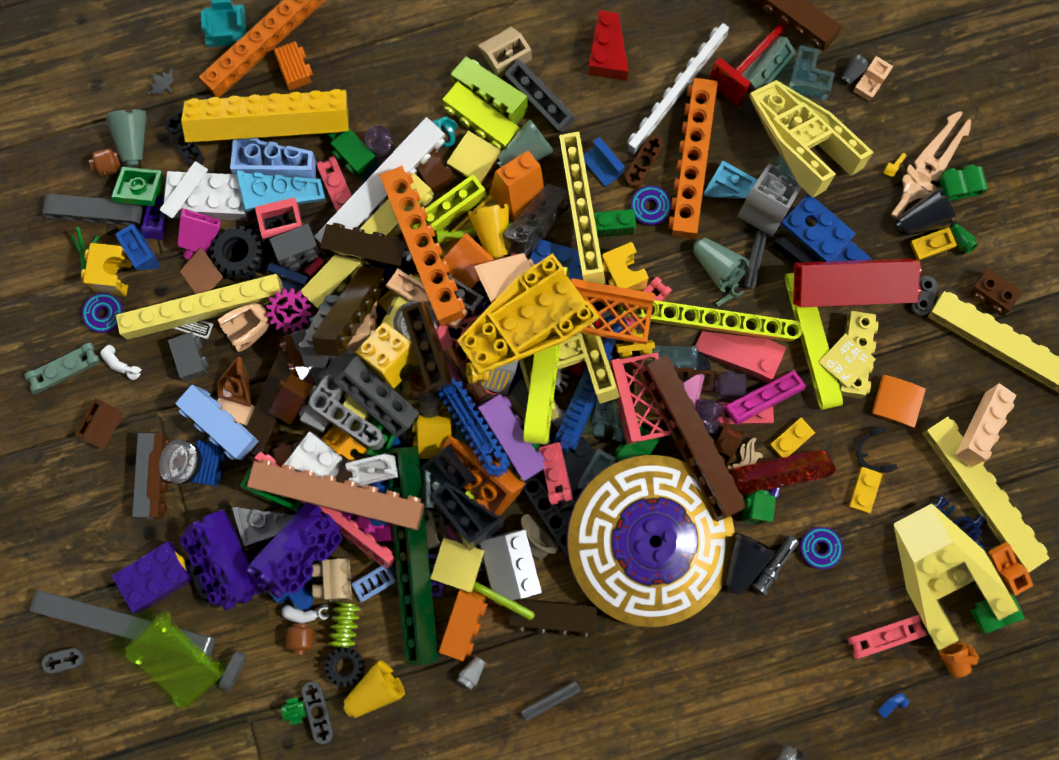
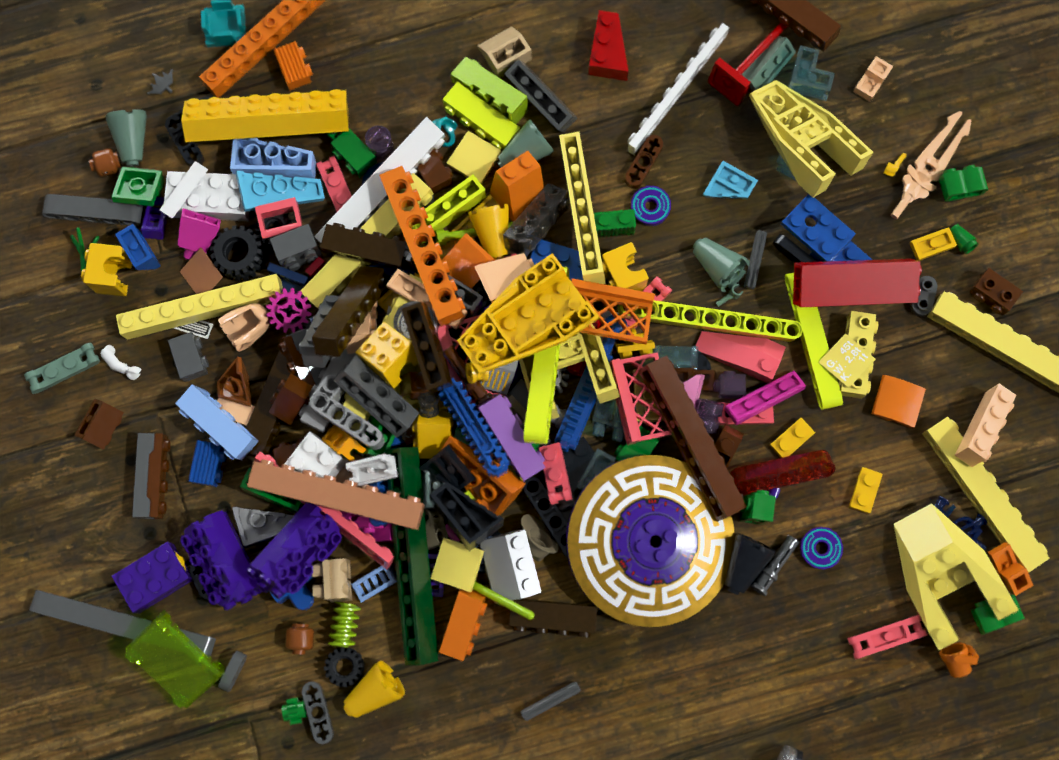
dark grey beam [42,649,85,673] -> none
dark purple tile [82,293,124,333] -> none
clear piece [159,440,201,485] -> none
white arm [282,604,329,624] -> none
light grey cone [457,656,486,690] -> none
blue panel [583,137,625,187] -> none
orange brick [668,78,718,239] -> none
tan piece [727,438,763,474] -> none
light grey brick [737,163,801,237] -> none
dark grey cone [840,54,869,85] -> none
black piece [856,427,898,473] -> none
blue arm [878,693,909,718] -> none
black cone [896,187,957,236] -> none

